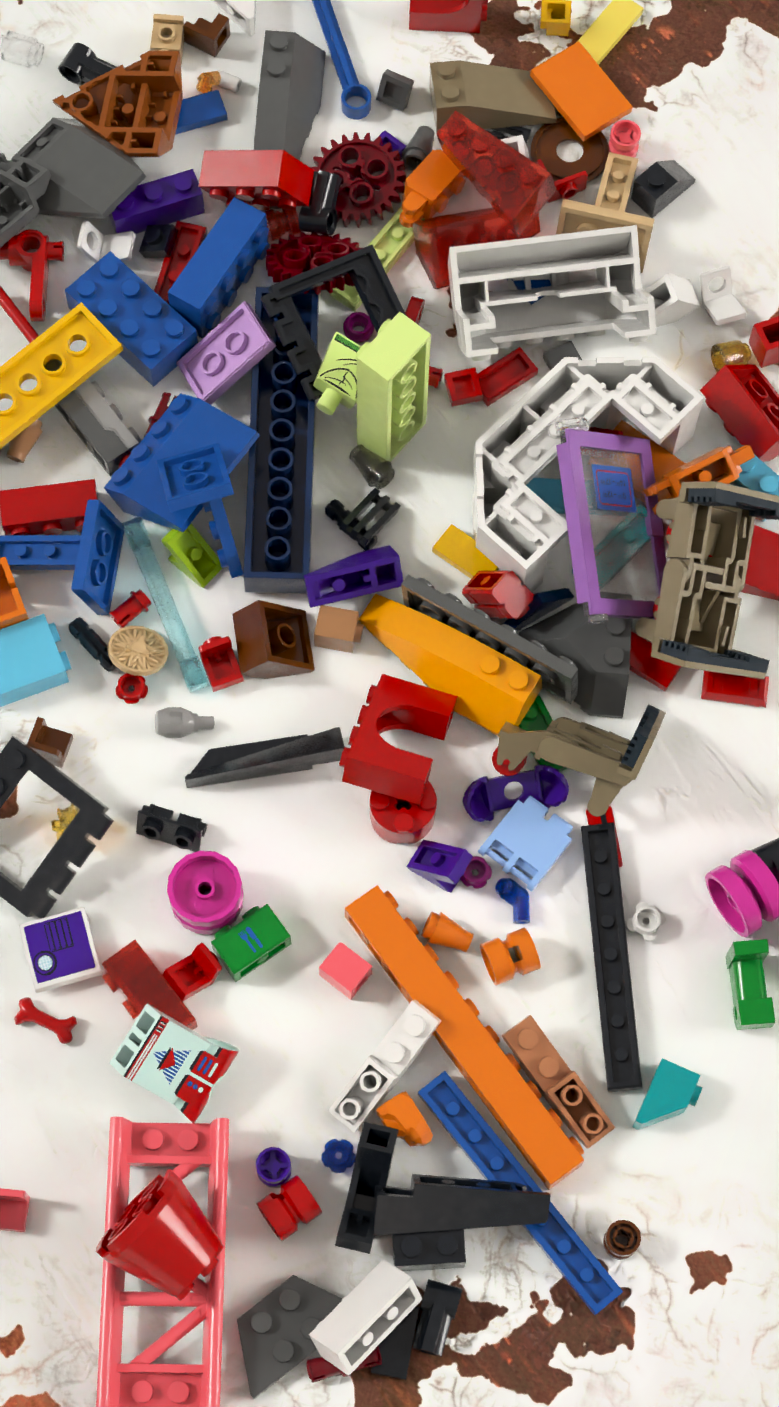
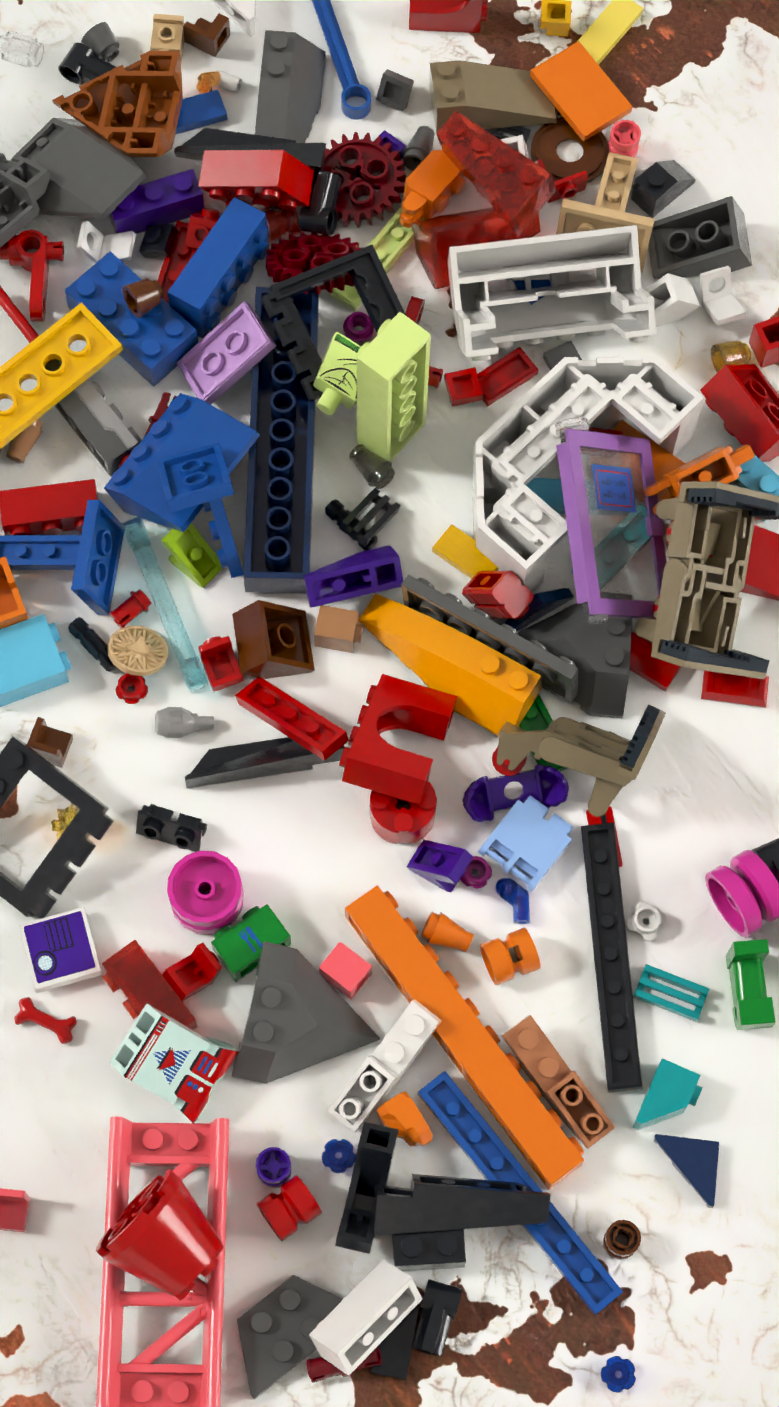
none -> dark grey hat [81,22,120,62]
none -> reddish brown hat [122,278,163,318]
none -> black wedge [174,128,326,171]
none -> red bracket [185,208,221,249]
none -> dark grey wedge [232,941,380,1084]
none -> red plate [235,676,349,761]
none -> clear blue plate [601,1356,636,1393]
none -> teal tile [633,964,710,1022]
none -> dark grey slope [649,196,752,279]
none -> dark blue tile [654,1134,719,1208]

